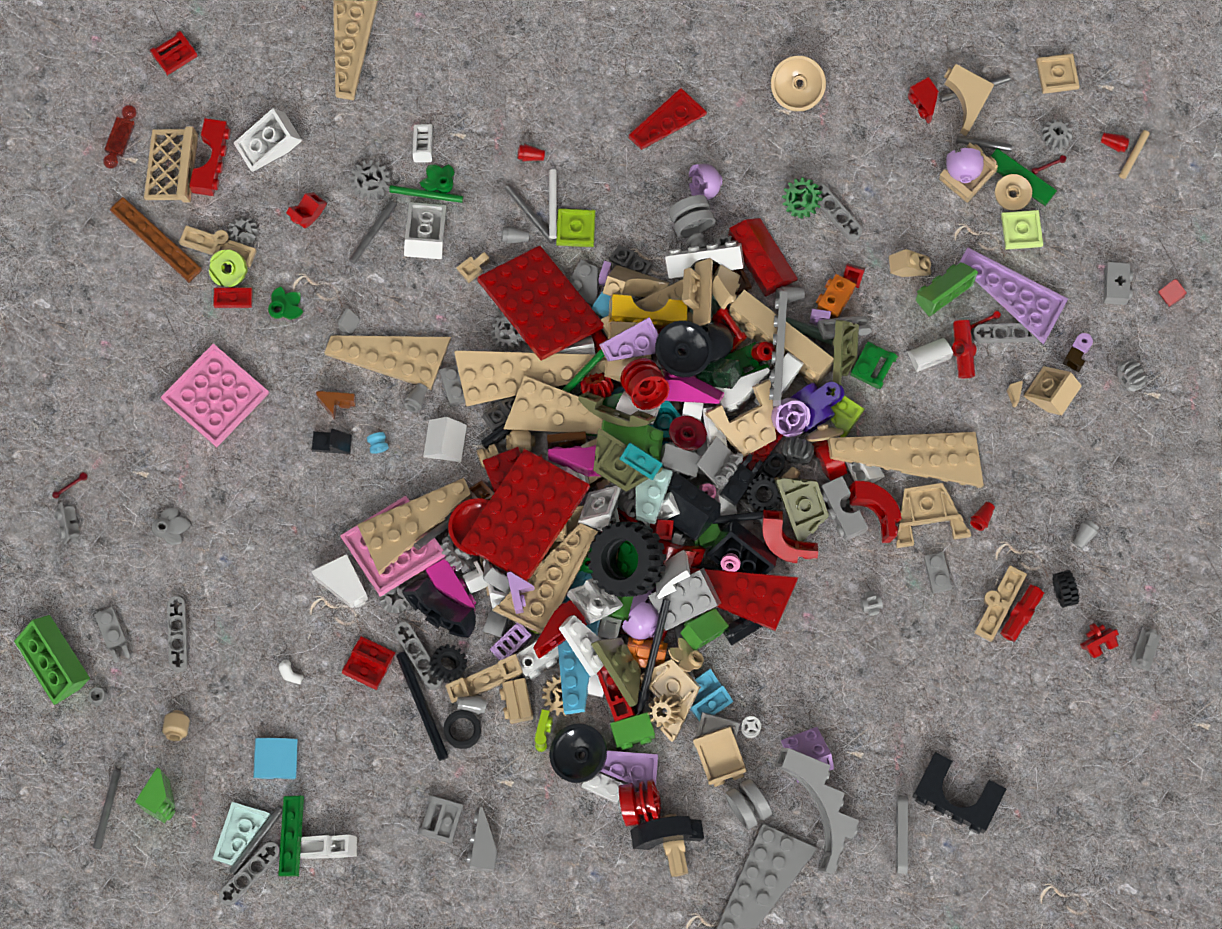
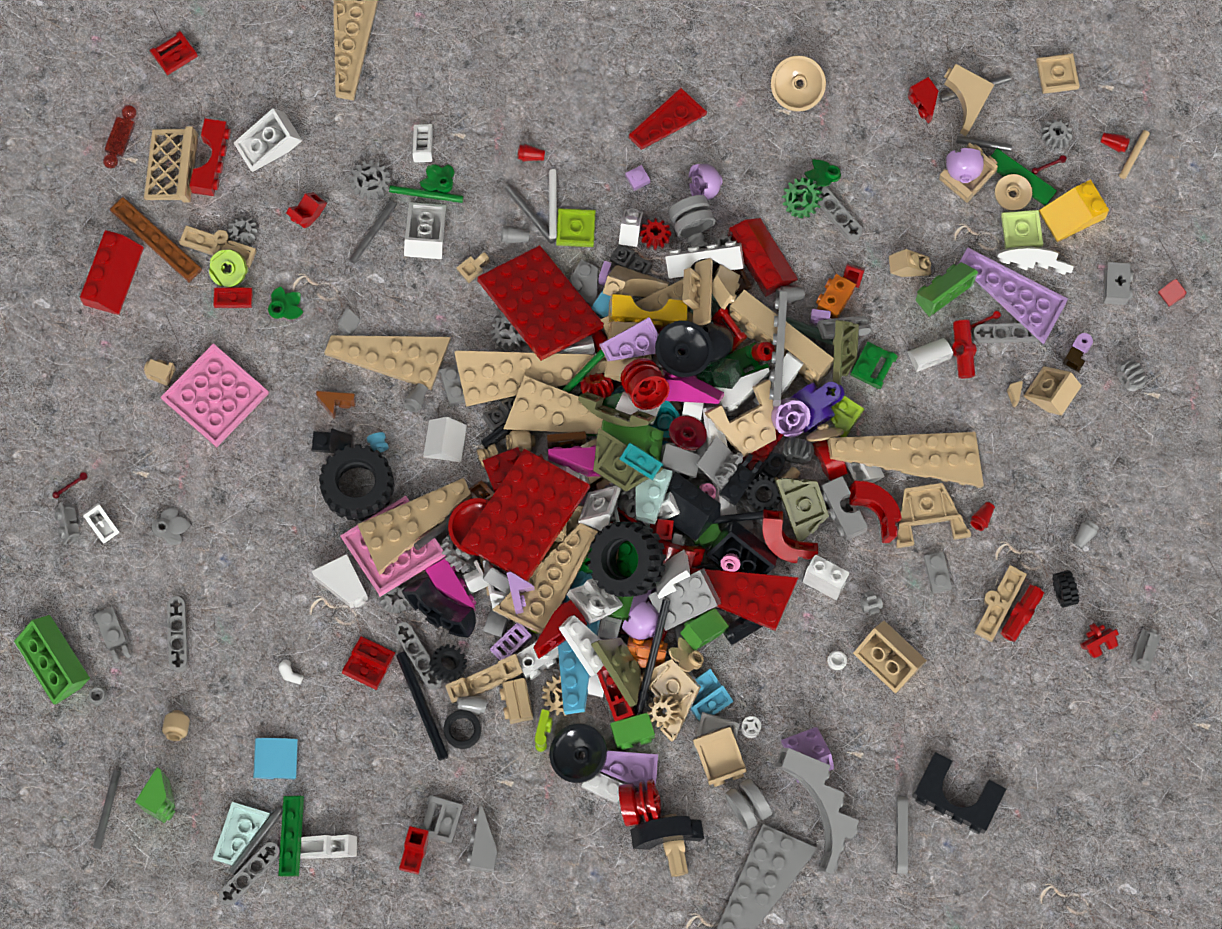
none -> red slope [80,230,144,315]
none -> white slope [82,503,119,544]
none -> tan brick [144,359,176,386]
none -> black tyre [319,444,394,521]
none -> red brick [399,826,429,875]
none -> white slope [619,208,643,247]
none -> lavender plate [625,165,650,191]
none -> red gear [640,218,671,250]
none -> white panel [803,555,849,601]
none -> green plate [804,159,841,187]
none -> white plate [827,651,847,670]
none -> tan slope [853,621,927,694]
none -> white slope [996,246,1074,275]
none -> yellow slope [1039,179,1109,242]

